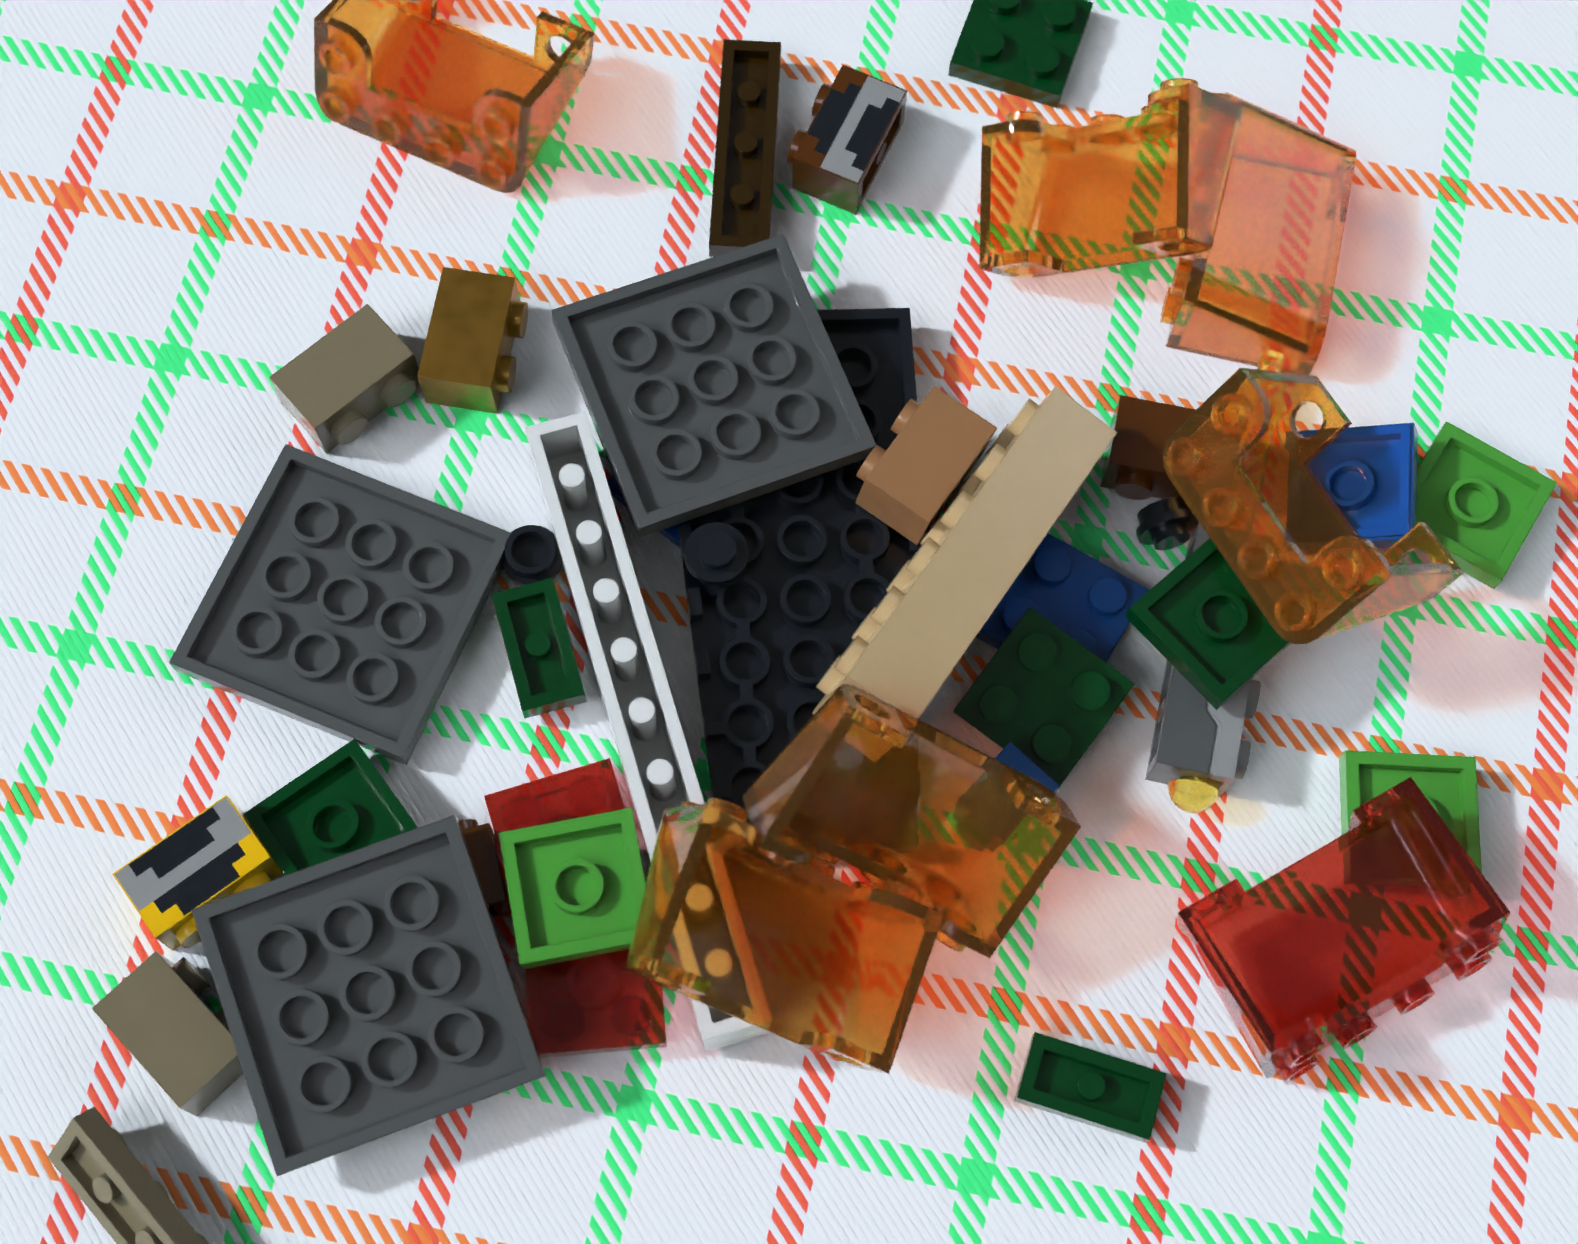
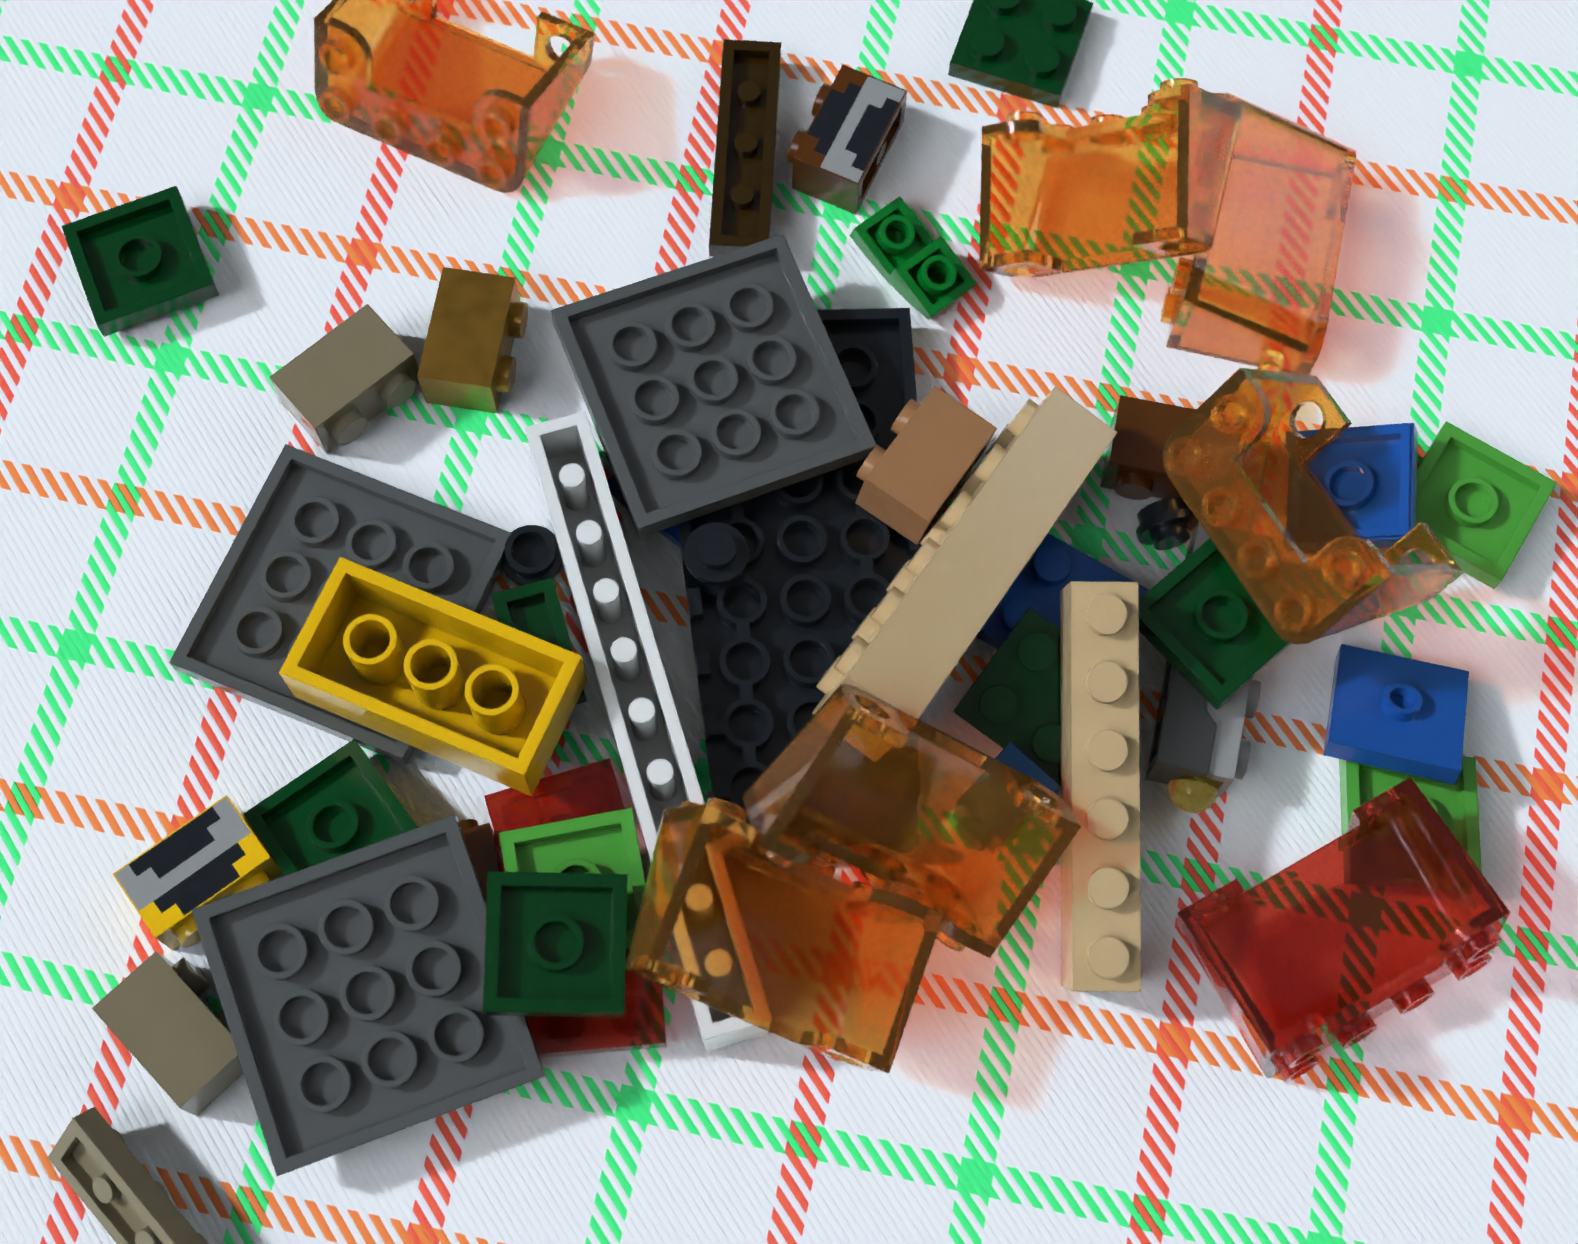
dark green plate [1014,1032,1167,1143] -> none
none -> dark green plate [61,185,219,337]
none -> yellow brick [279,557,587,796]
none -> dark green plate [482,871,627,1017]
none -> green slope [850,196,977,320]
none -> tan brick [1060,581,1141,992]
none -> blue plate [1323,644,1469,785]

